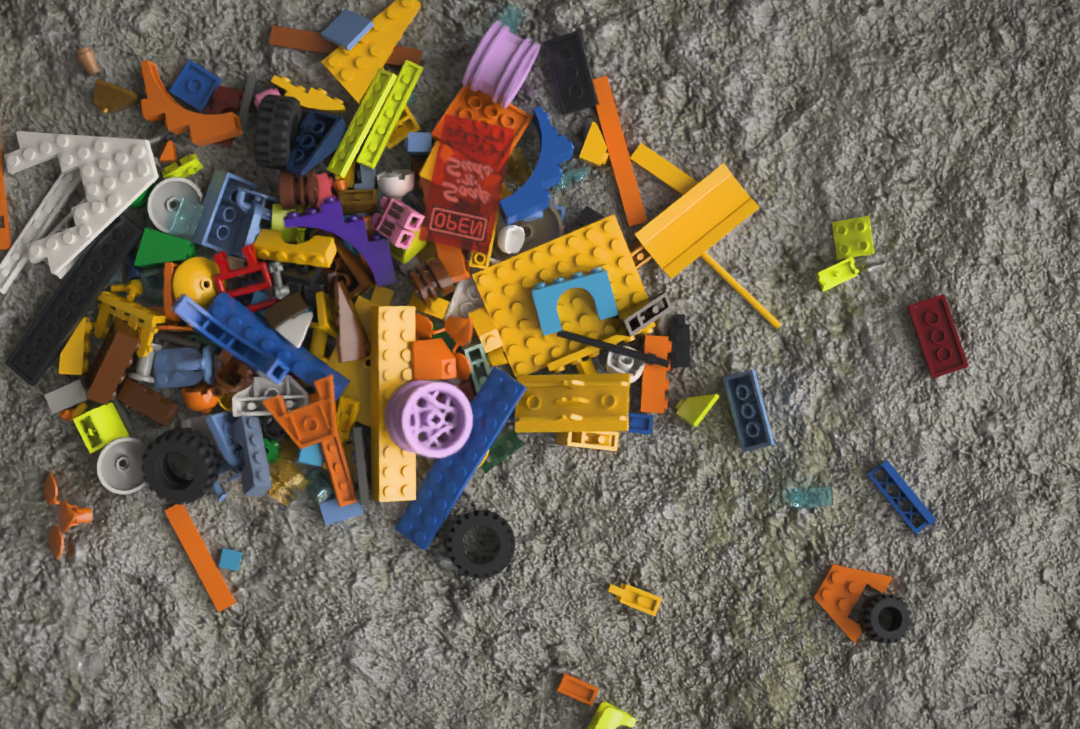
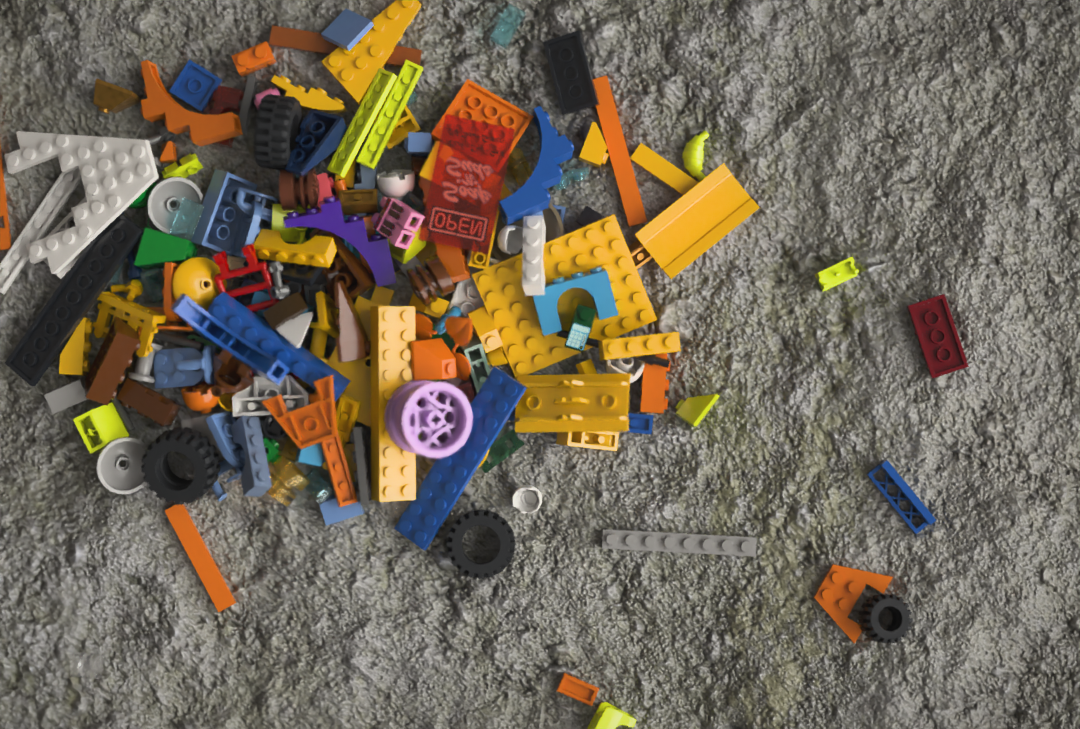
orange plant [44,471,92,560] -> none
arm [59,402,88,421] -> none
medium nougat cone [76,46,100,77] -> none
dark azure tile [219,548,243,571] -> none
lavender wheel [462,20,540,109] -> none
yellow plate [547,322,656,374] -> none
yellow hinge [607,583,662,616] -> none
dark brown slope [611,291,673,337] -> none
black hinge [670,314,690,367] -> none
yellow piece [700,252,782,330] -> none
medium blue slope [723,369,774,452] -> none
clear light blue slope [790,486,833,508] -> none
neon yellow hinge [832,216,875,260] -> none
none -> orange brick [231,41,277,77]
none -> dark azure axle [434,306,461,335]
none -> white hair [512,485,542,514]
none -> white arch [522,215,546,296]
none -> slope [564,304,596,352]
none -> yellow arch [598,332,681,361]
none -> light grey plate [602,529,757,557]
none -> neon yellow piece [682,130,709,182]

